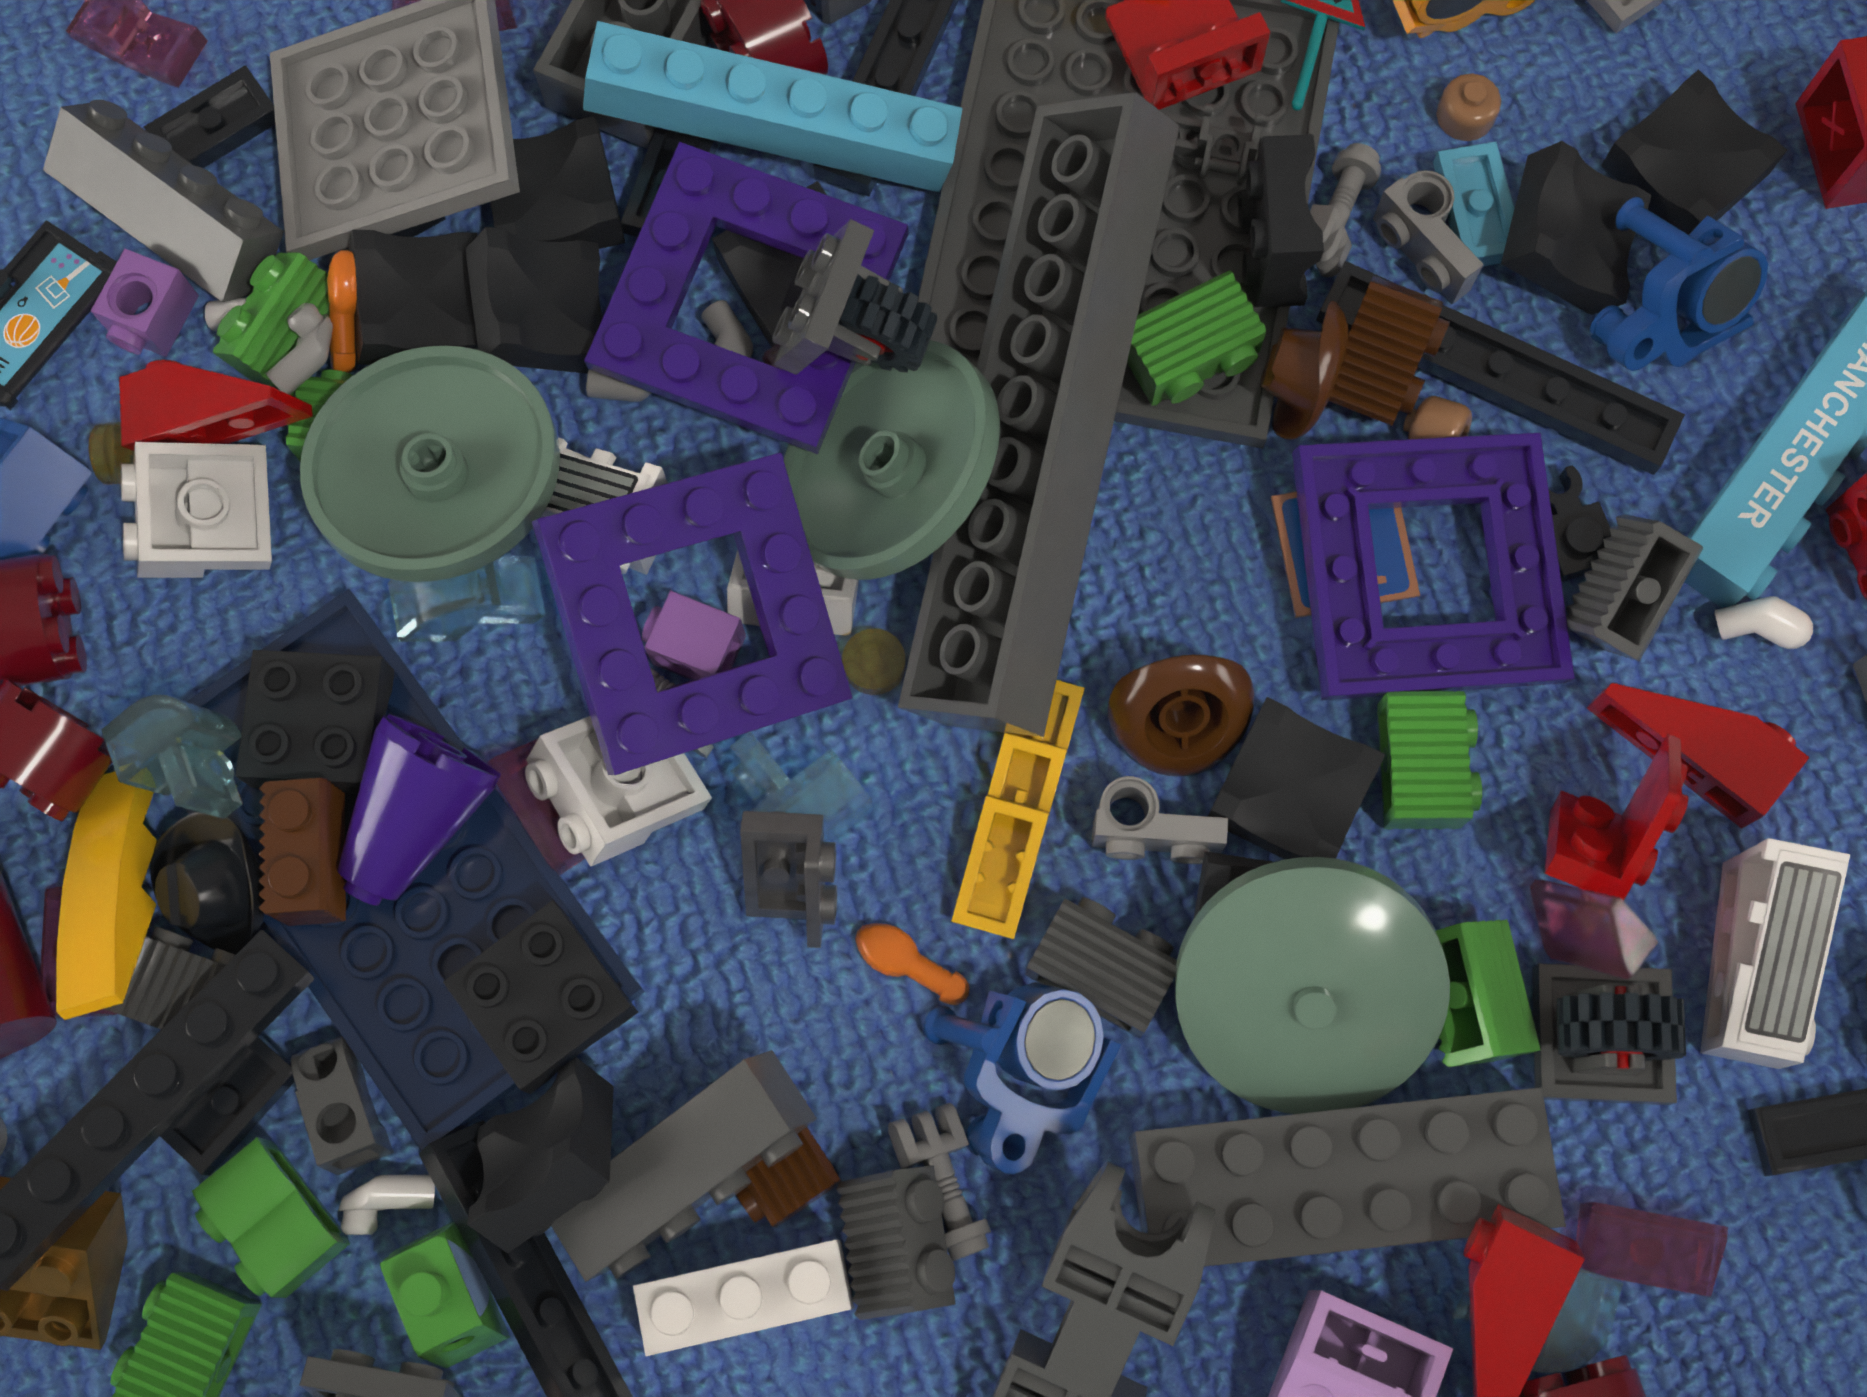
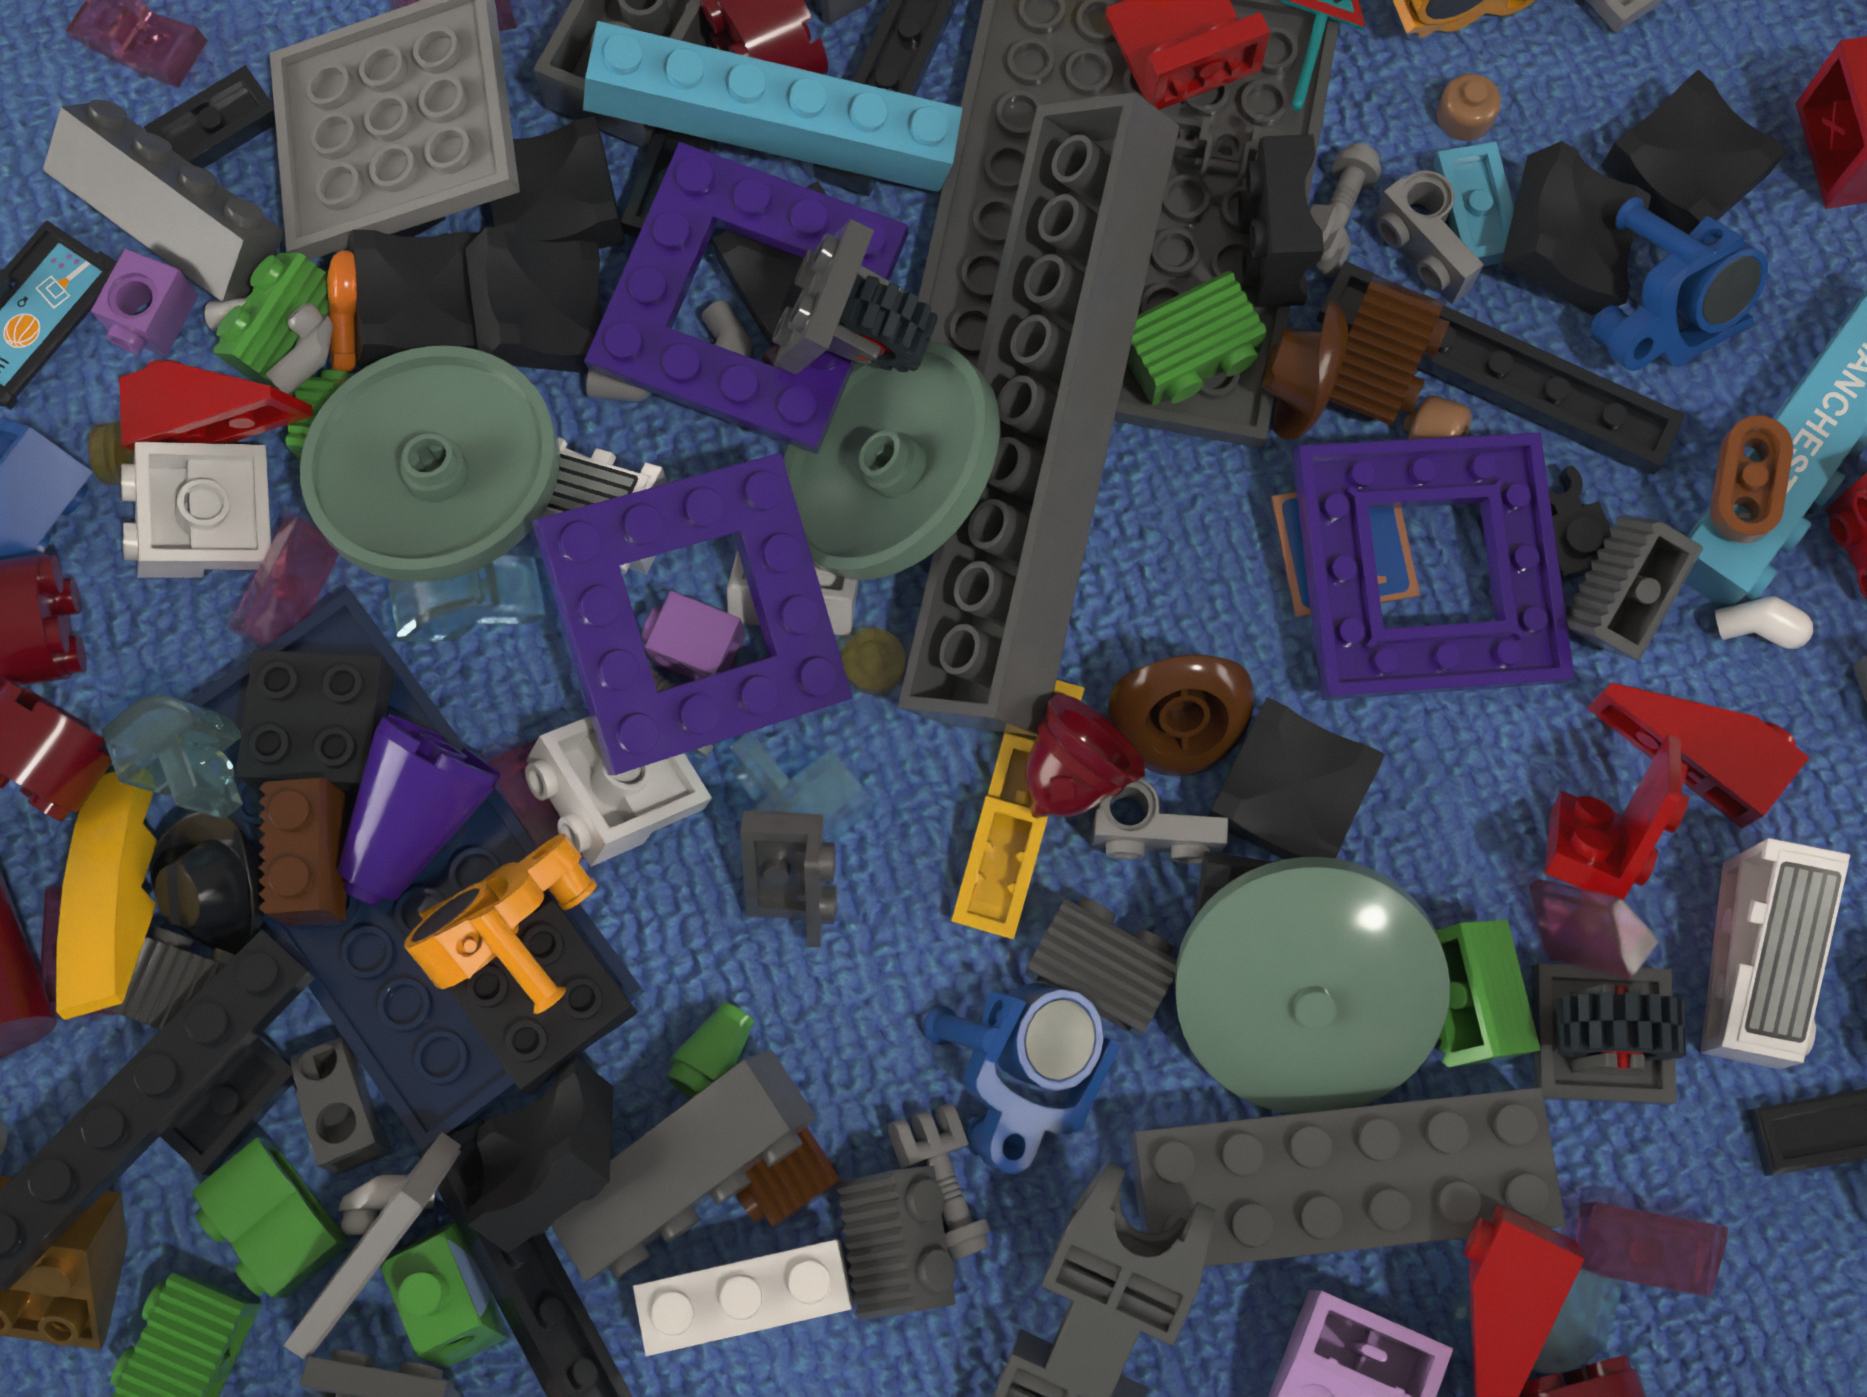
orange piece [855,923,970,1005] -> none
bright green brick [1377,691,1482,830] -> none
none -> clear pink slope [228,516,339,647]
none -> light grey tile [283,1132,461,1360]
none -> light orange piece [404,834,597,1014]
none -> bright green cone [665,1002,754,1098]
none -> dark red piece [1025,693,1145,819]
none -> dark orange plate [1710,415,1793,543]

